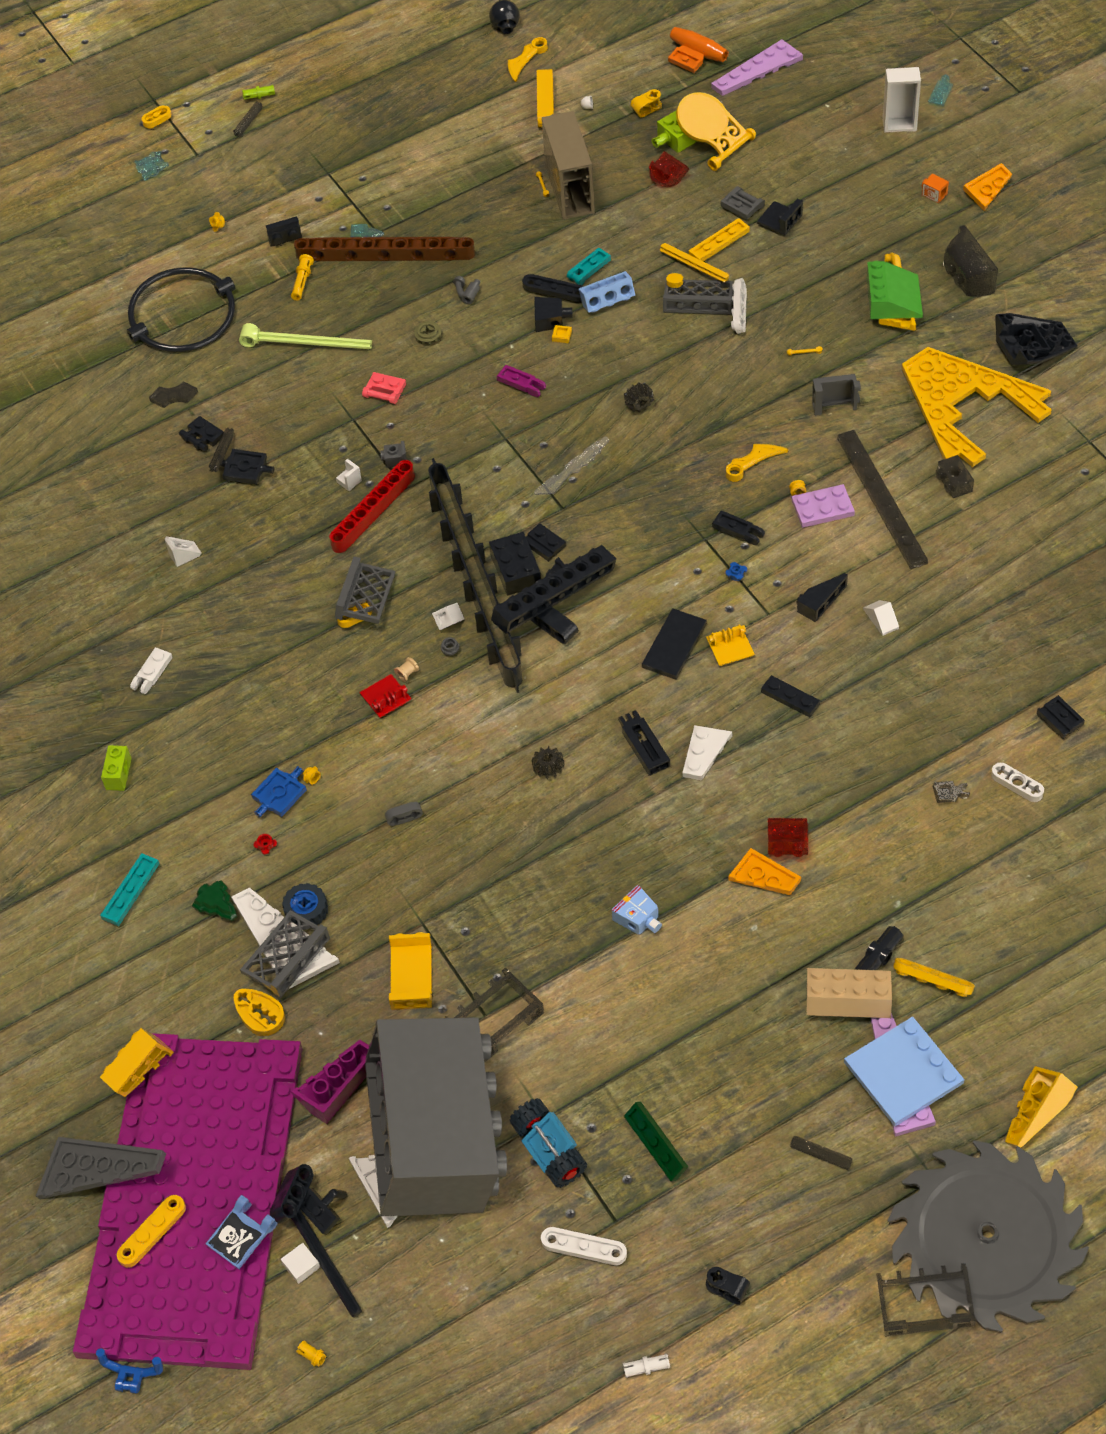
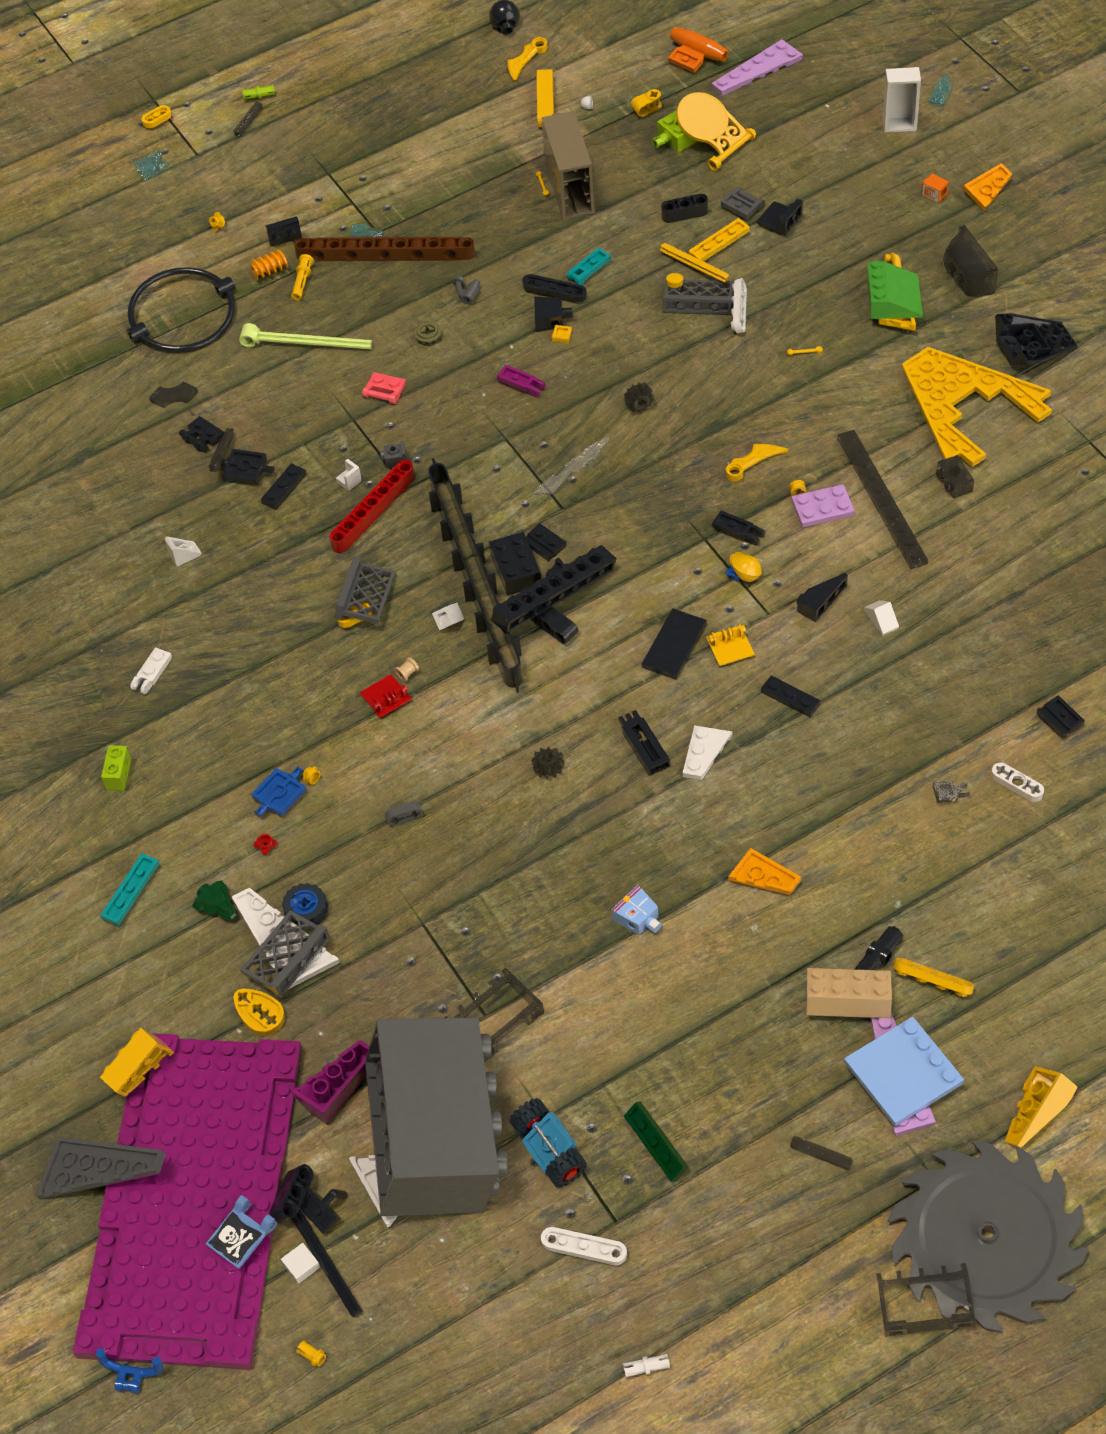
yellow plate [117,1195,186,1267] -> none
yellow panel [389,932,432,1010] -> none
dark grey plate [441,637,459,655] -> none
light blue brick [579,271,635,313] -> none
clear red slope [649,151,690,187] -> none
black piece [706,1267,750,1305] -> none
clear red plate [767,818,808,857] -> none
dark grey panel [812,374,861,416] -> none
none -> light orange piece [251,249,288,281]
none -> black plate [261,463,306,510]
none -> black beam [661,194,708,223]
none -> yellow hat [730,552,762,582]

